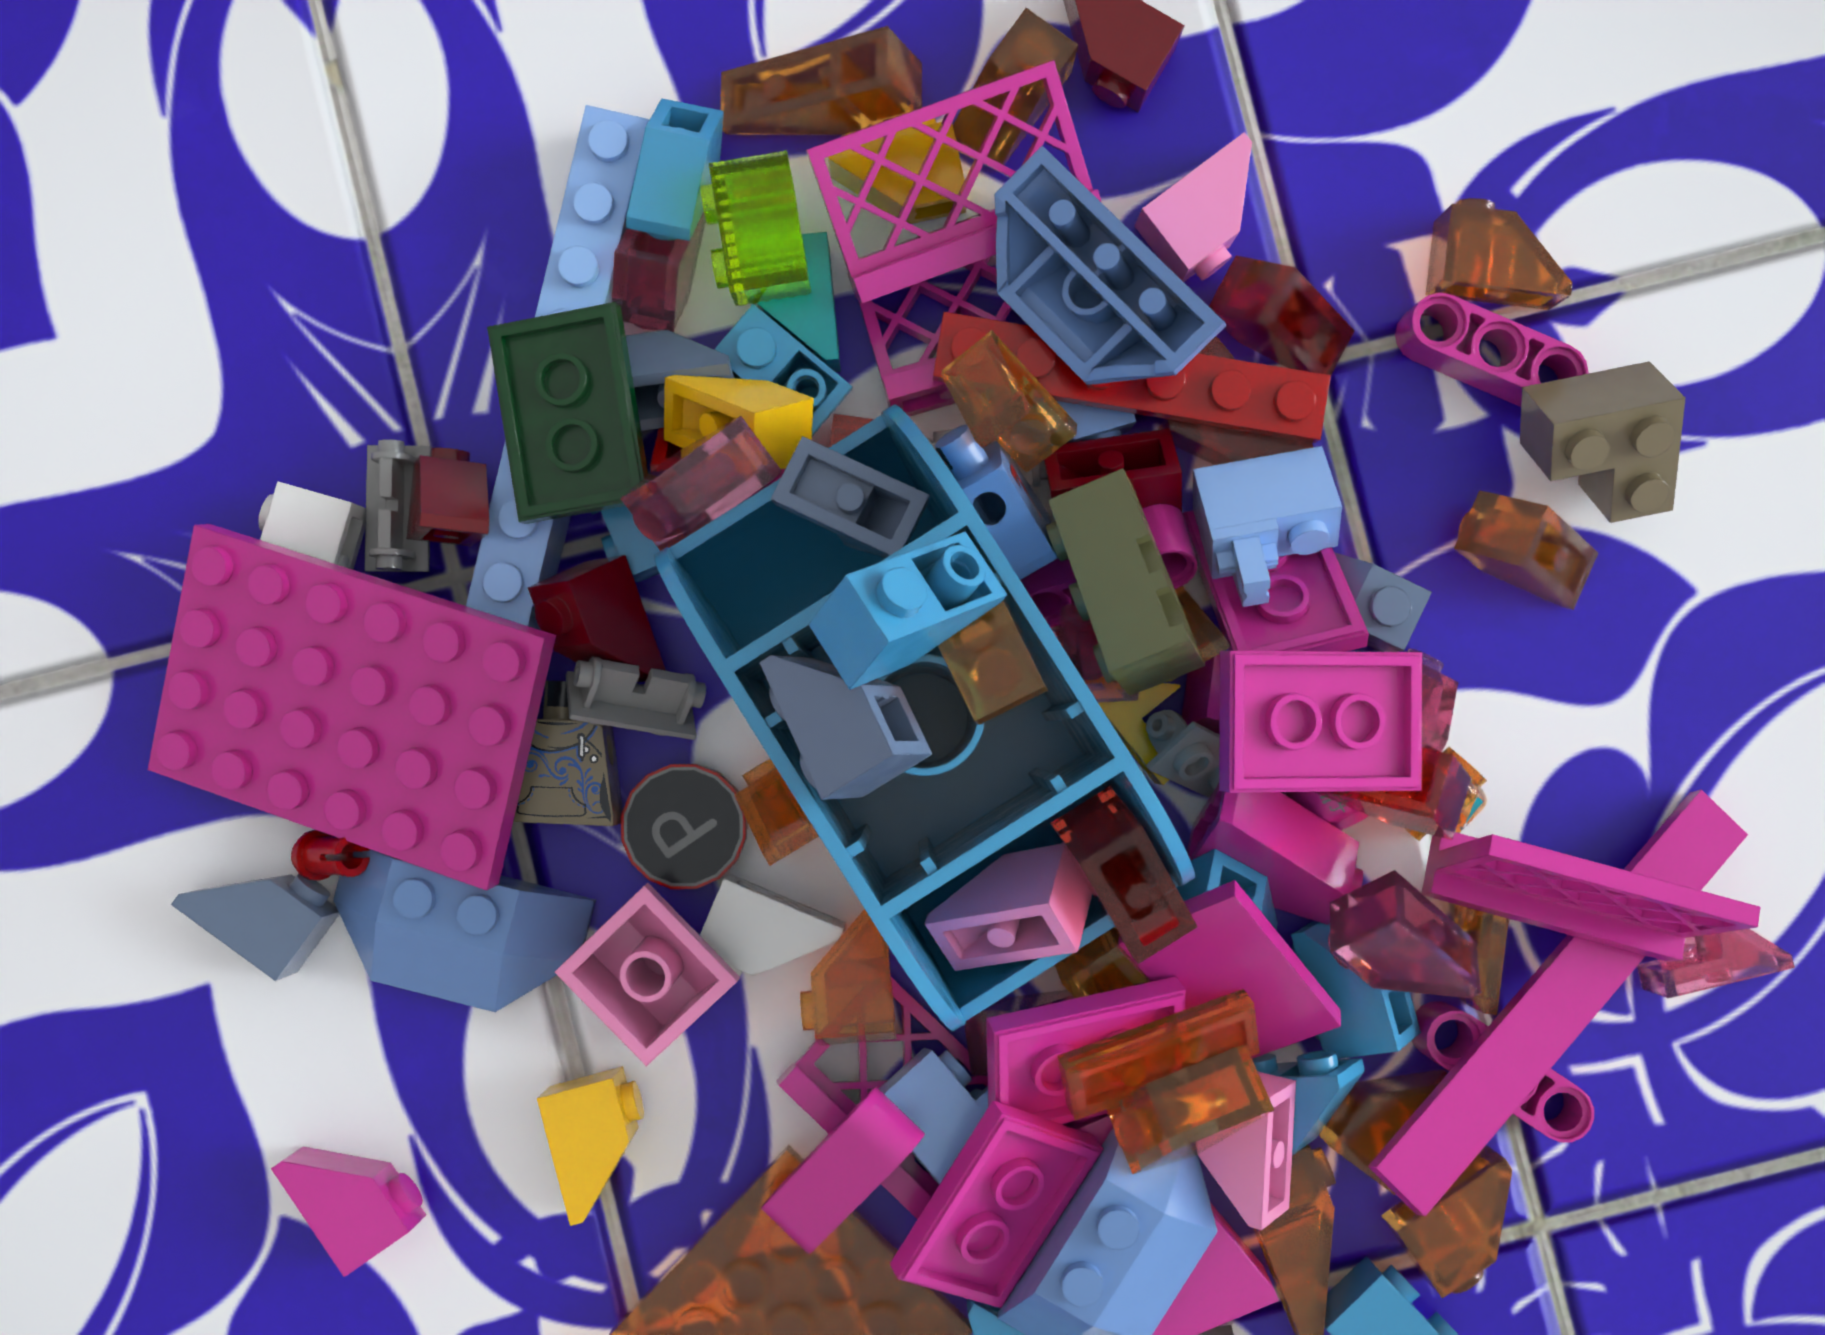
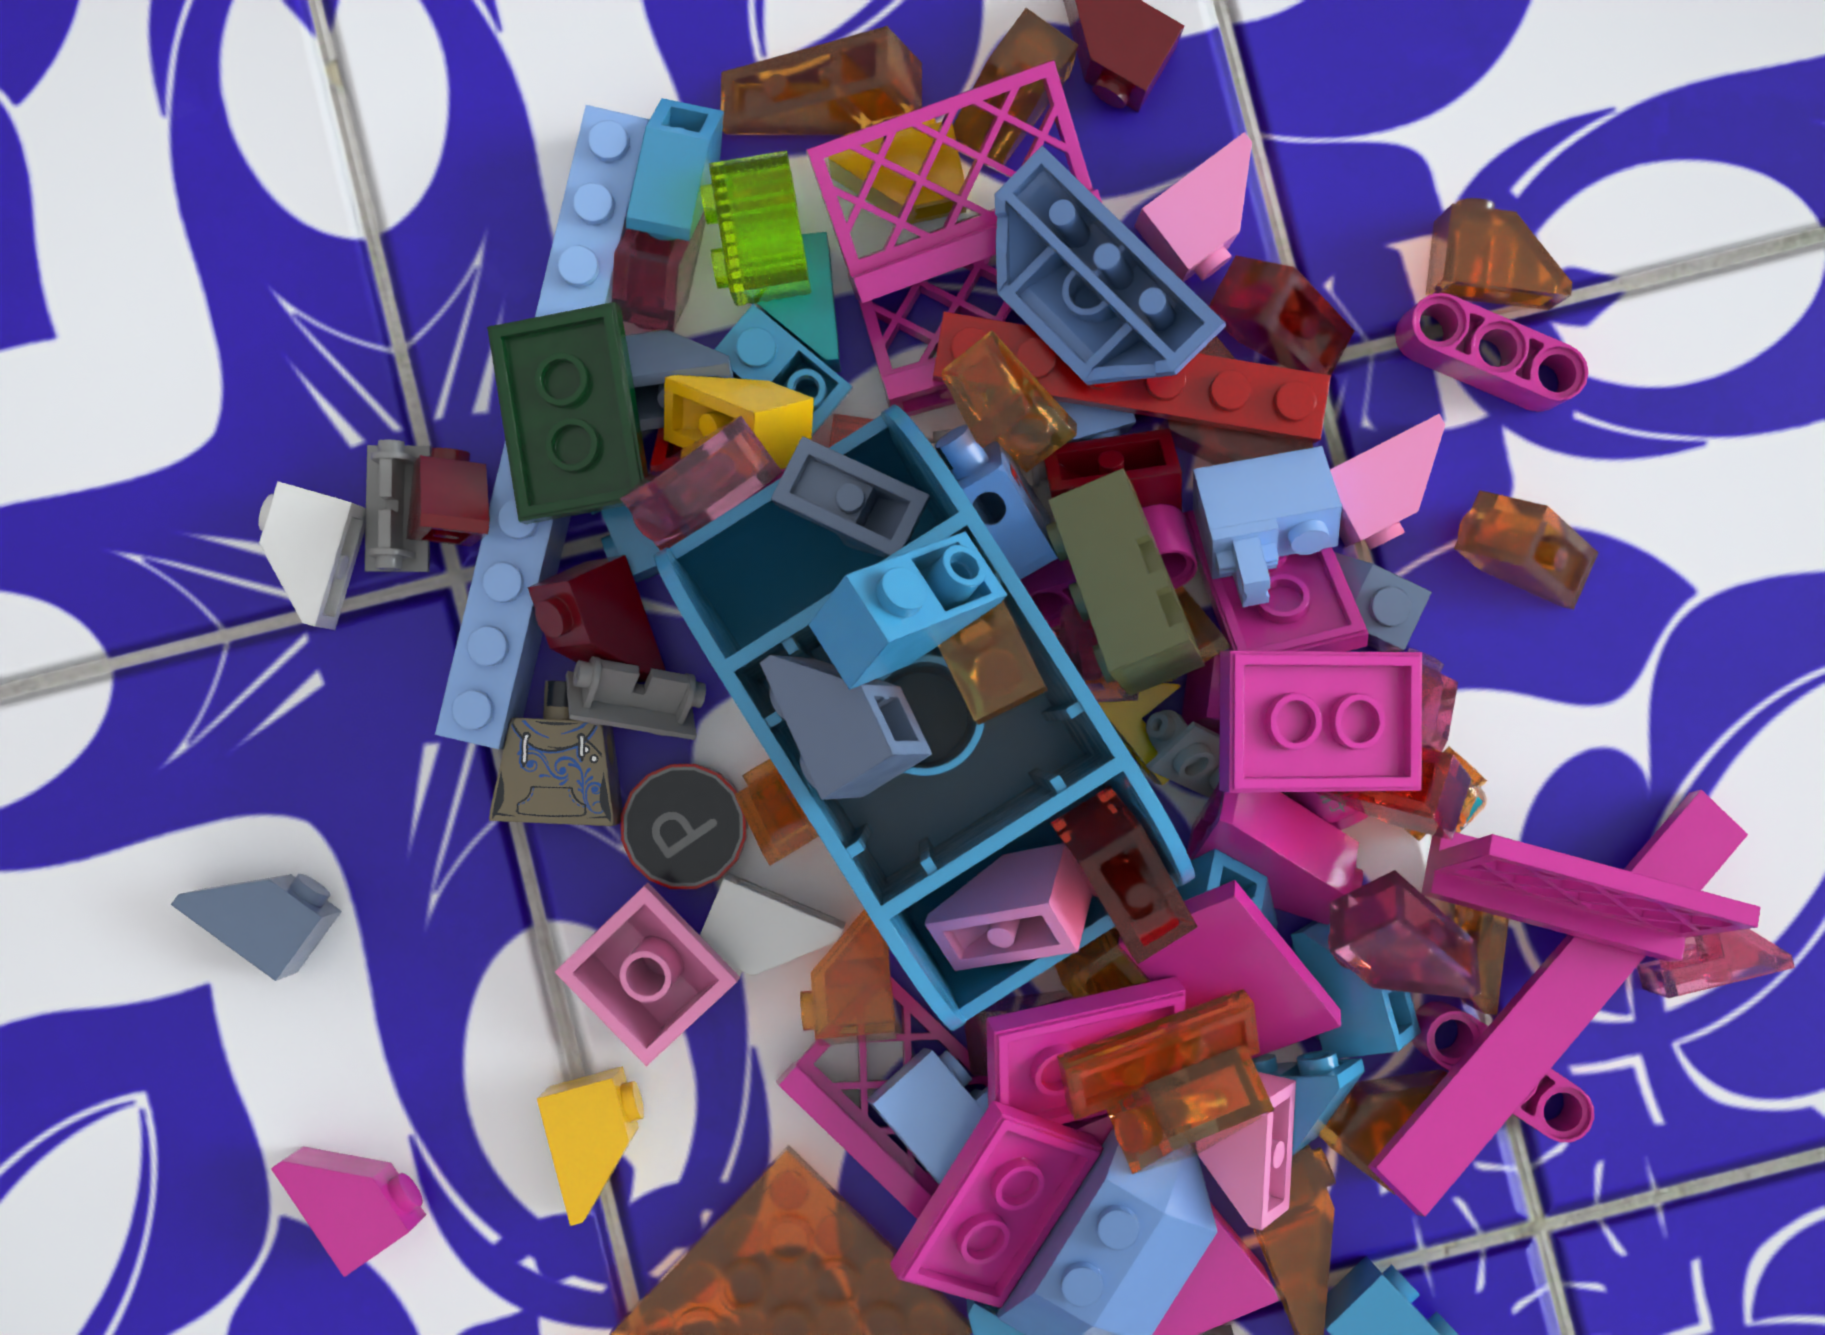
dark pink plate [148,524,556,891] -> none
red pin [291,830,370,881] -> none
medium blue wedge [333,849,596,1012] -> none
dark pink beam [761,1086,925,1255] -> none
clear orange slope [1381,1145,1513,1298] -> none
dark tan brick [1520,361,1686,523] -> none
none -> bright pink slope [1330,414,1445,550]

